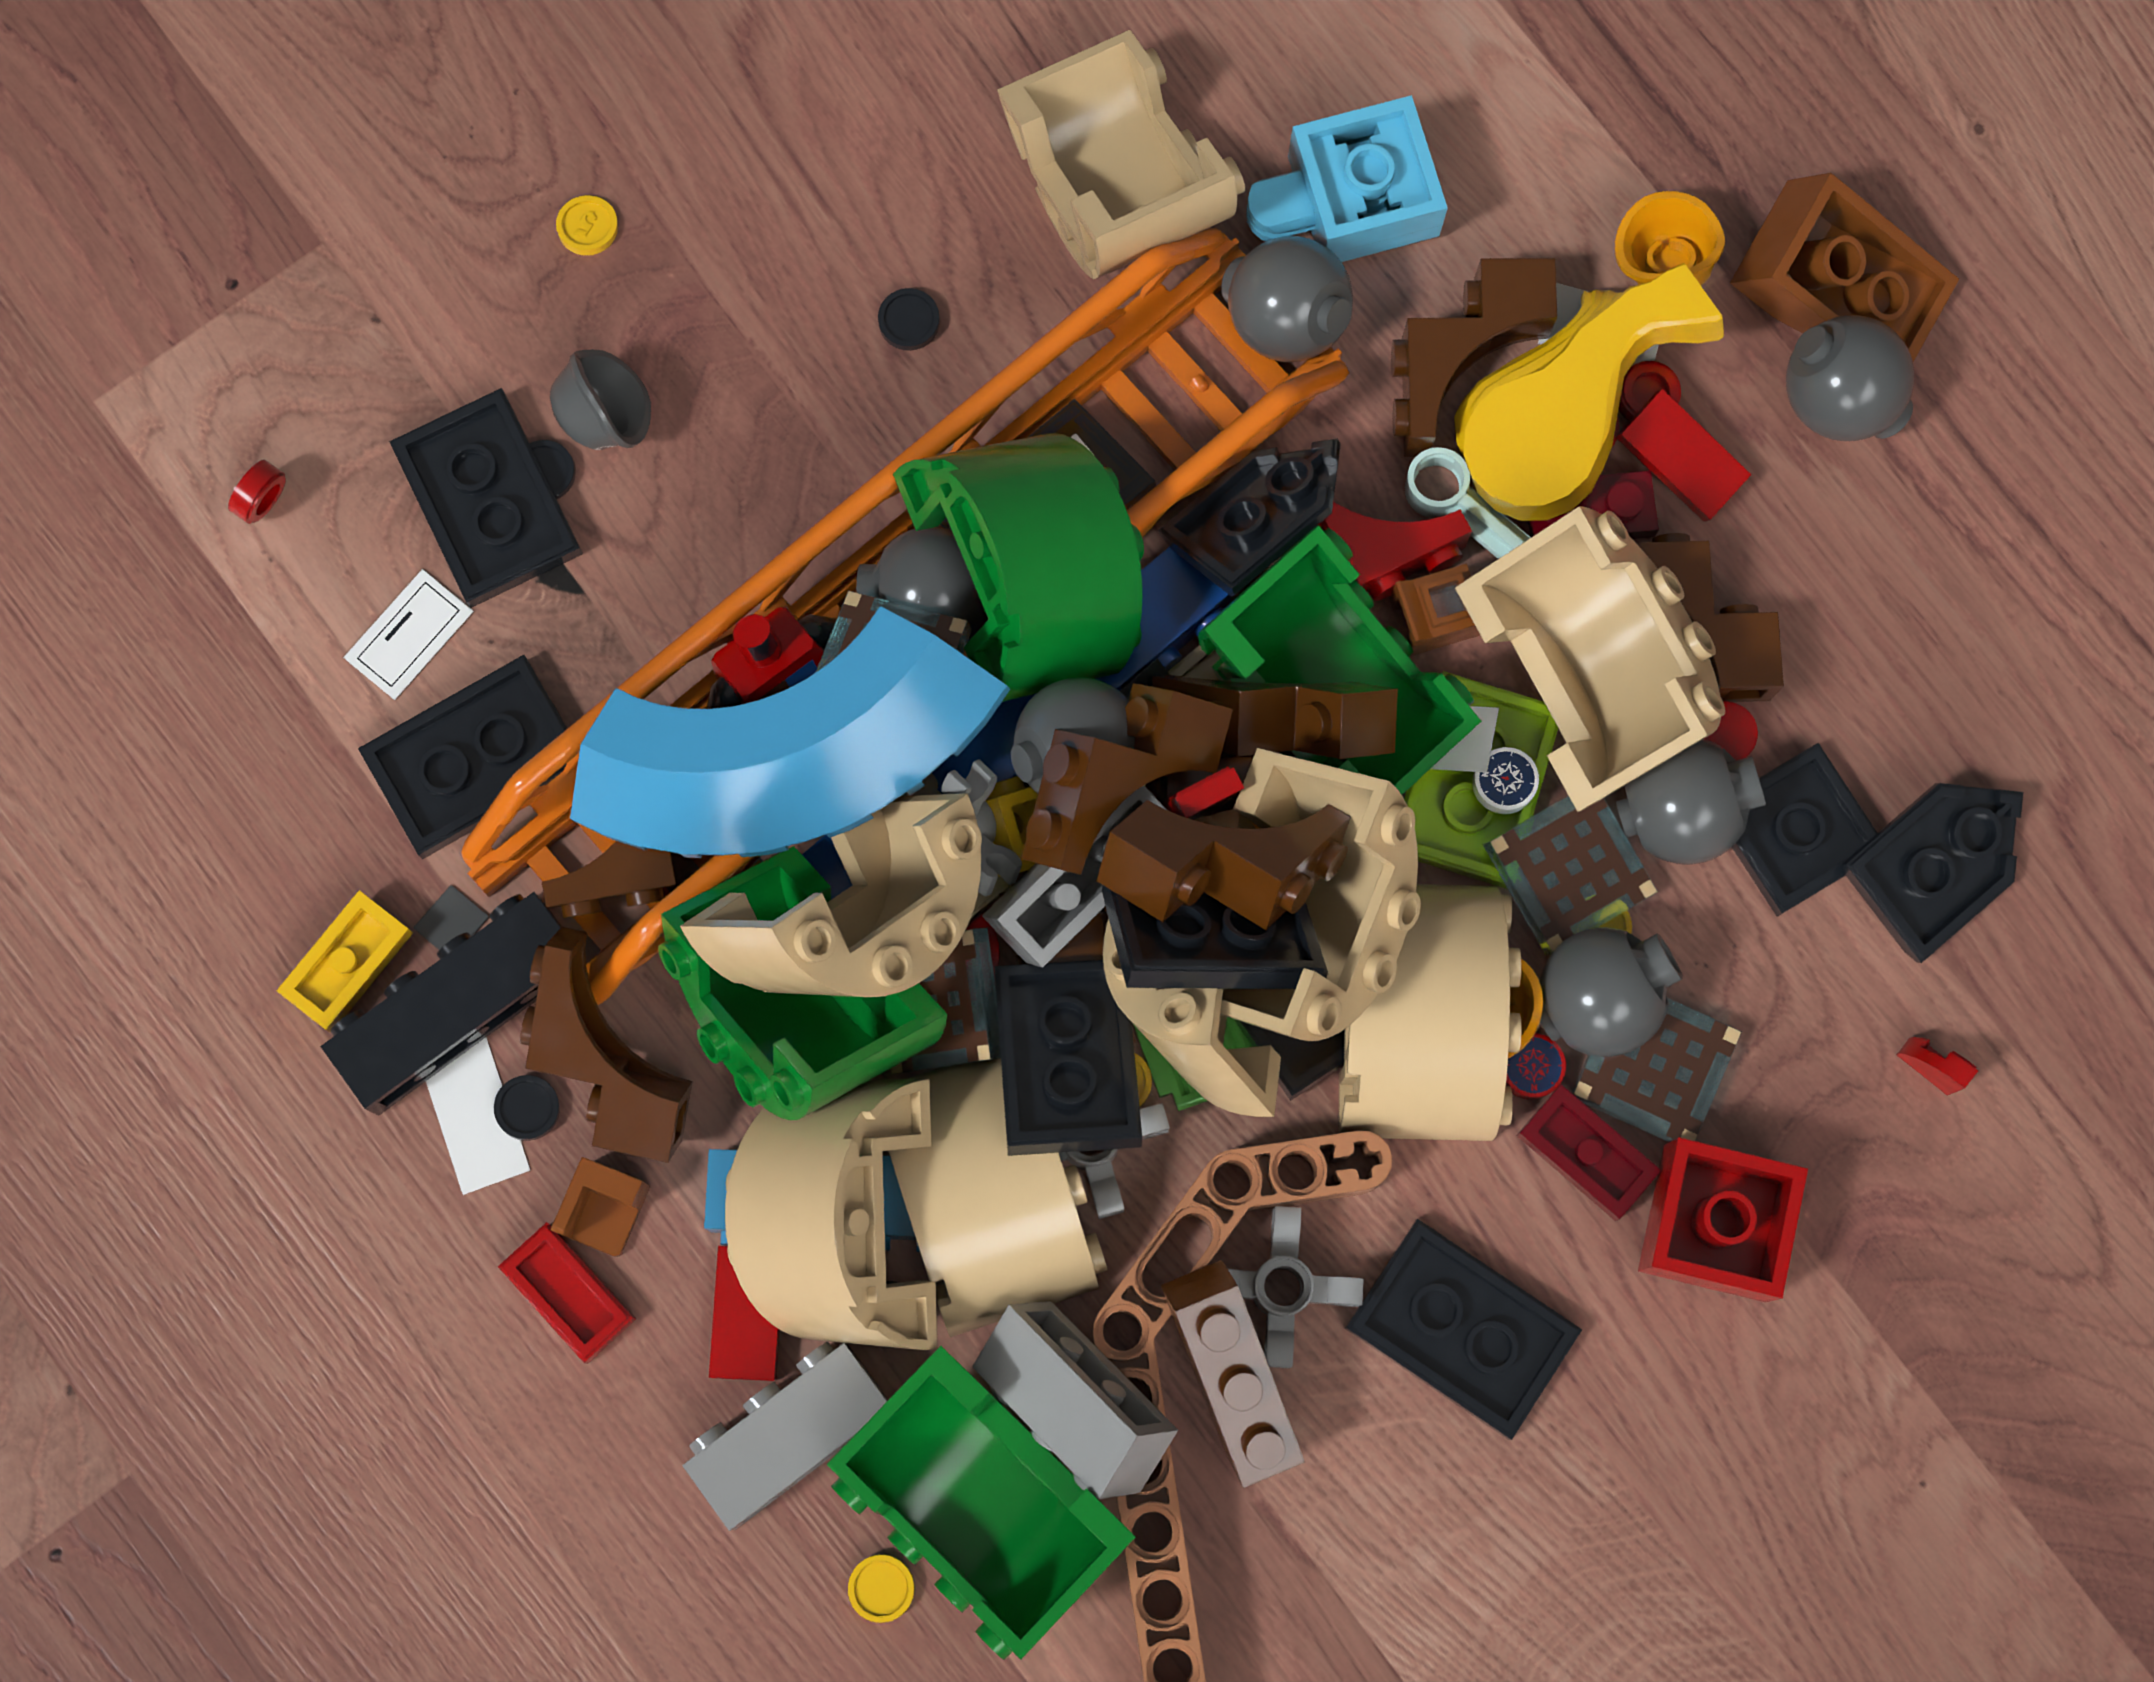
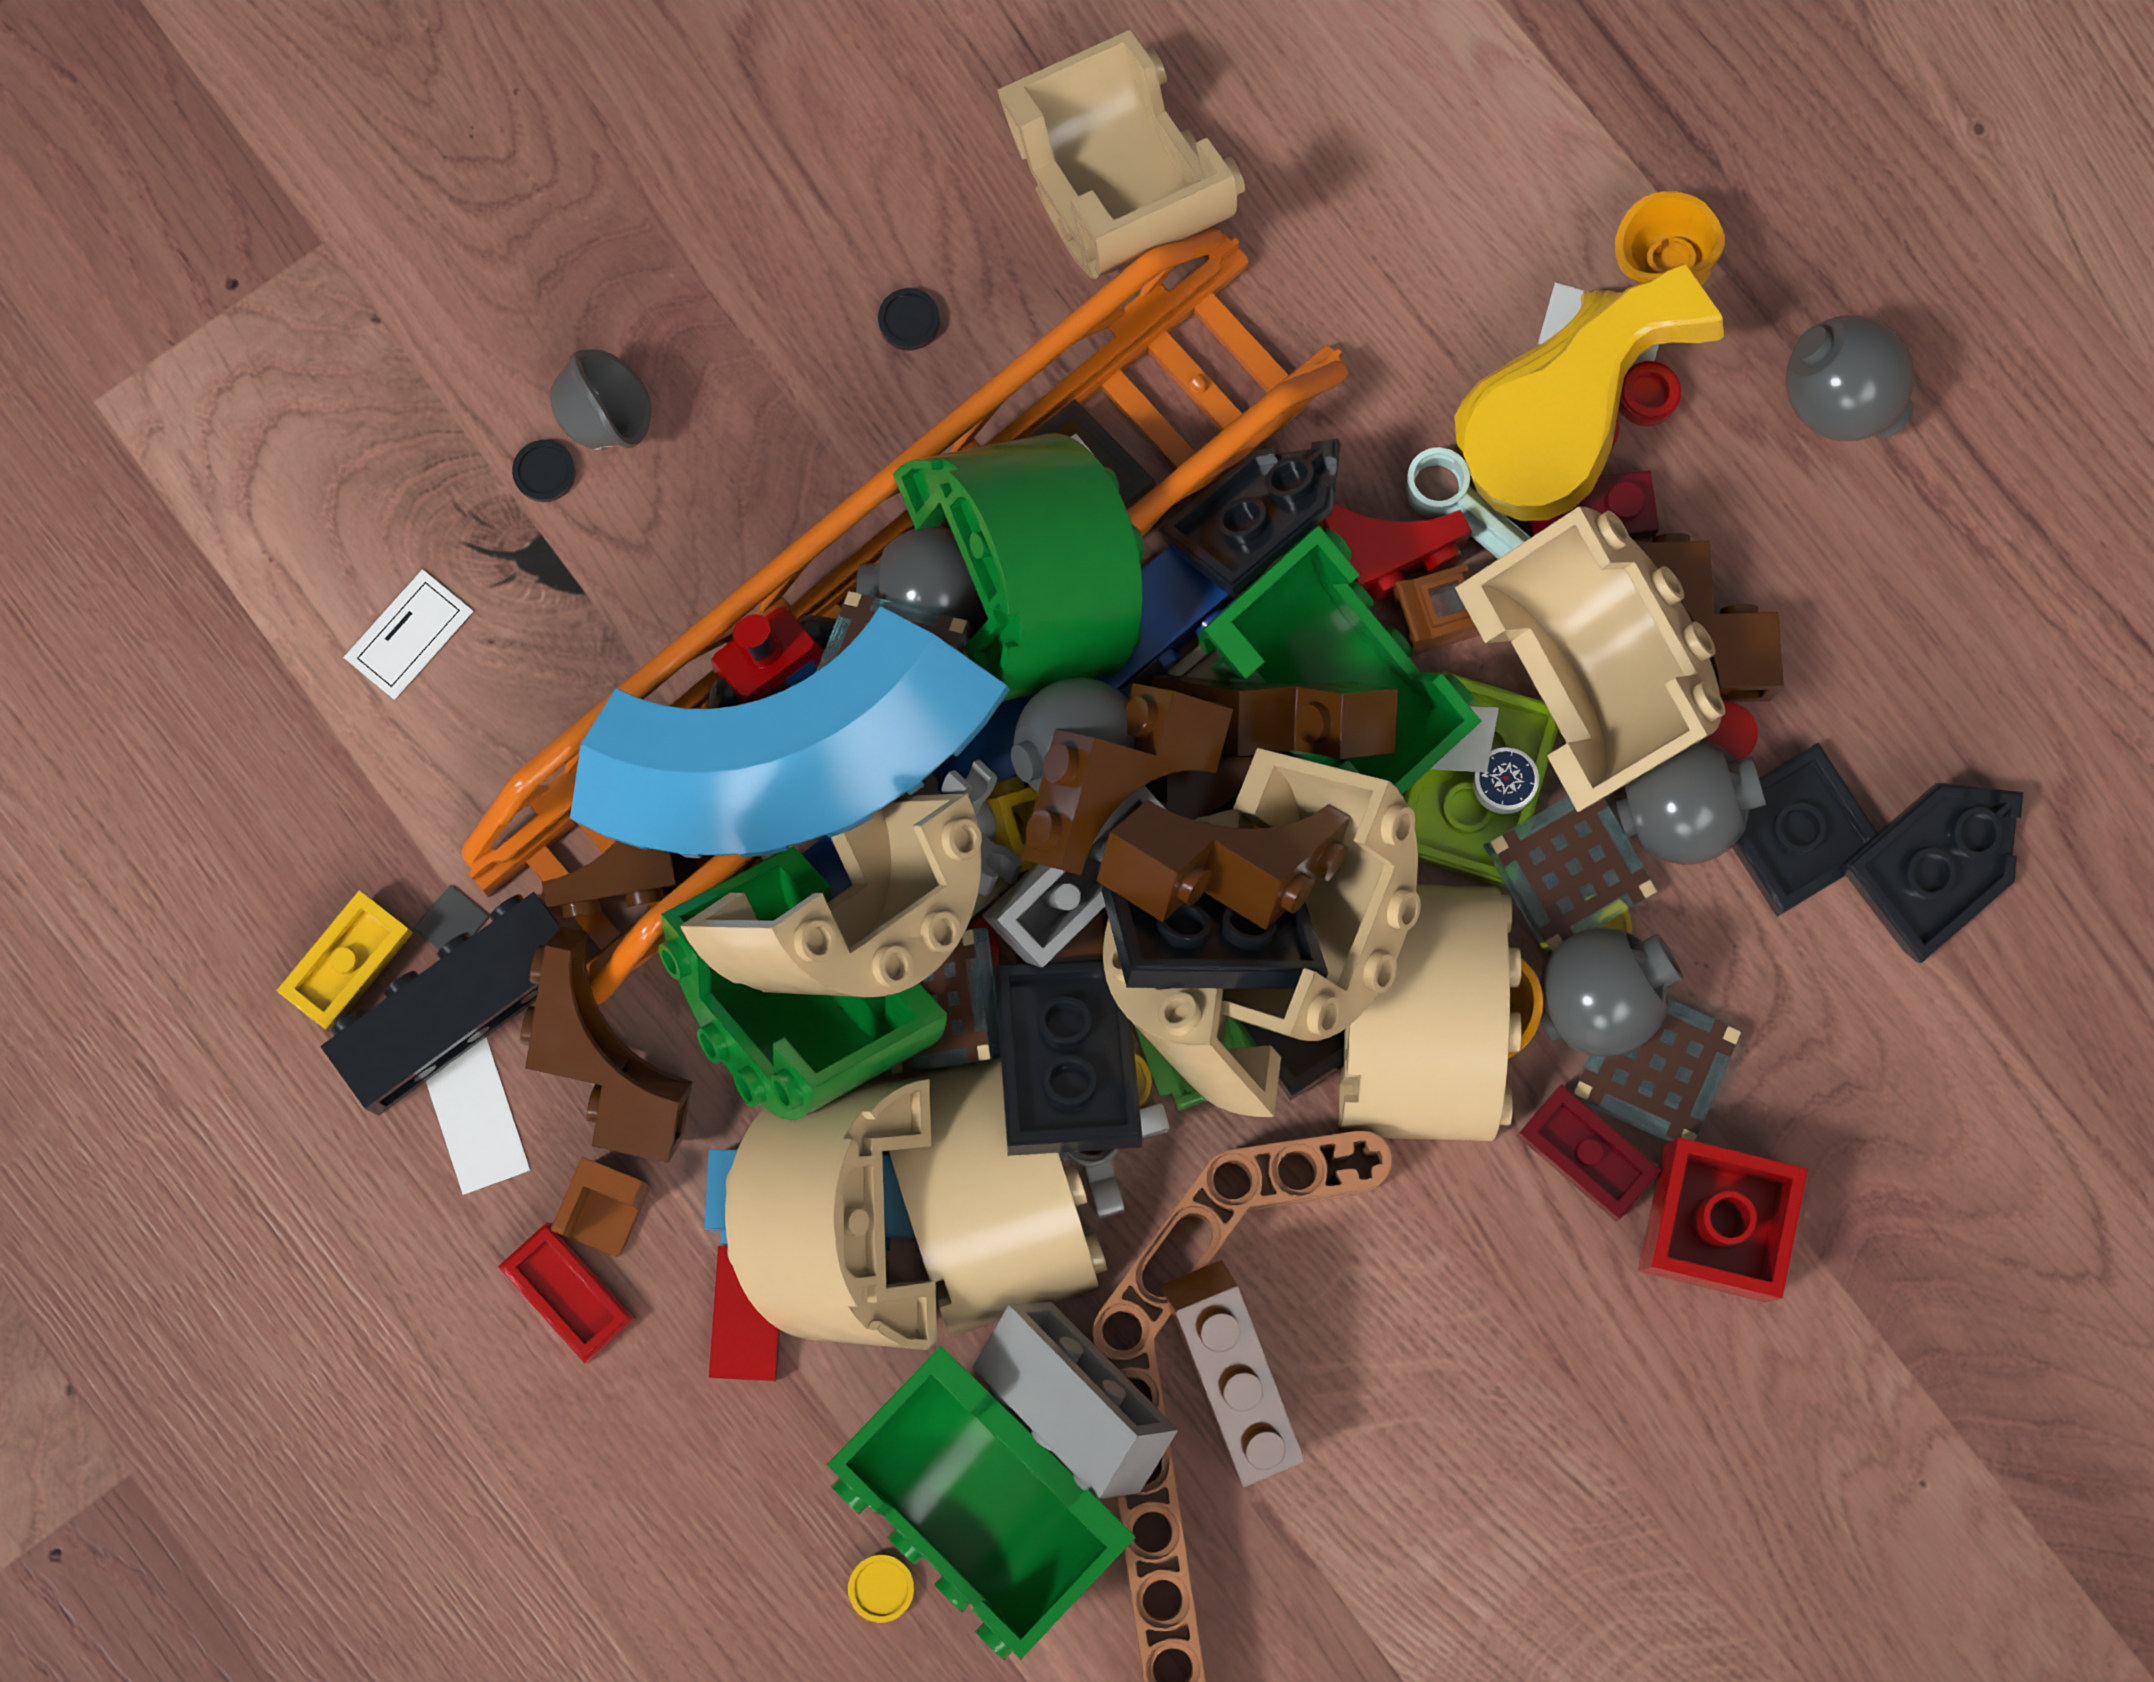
red tile [228,460,286,524] -> none
black tile [358,655,568,859] -> none
black tile [389,388,583,608] -> none
black piece [494,1075,560,1141] -> none
yellow piece [556,195,618,255] -> none
light grey brick [682,1341,888,1531] -> none
red tile [1161,766,1244,819] -> none
dark grey brick [1222,236,1353,362] -> none
light grey pin [1228,1206,1364,1369] -> none
medium azure brick [1246,95,1448,262] -> none
black tile [1344,1219,1582,1440] -> none
reddish brown arch [1391,258,1557,457] -> none
dark blue tile [1506,1033,1566,1100] -> none
red tile [1615,389,1752,522] -> none
dark orange slope [1730,172,1959,362] -> none
red tile [1896,1037,1978,1096] -> none

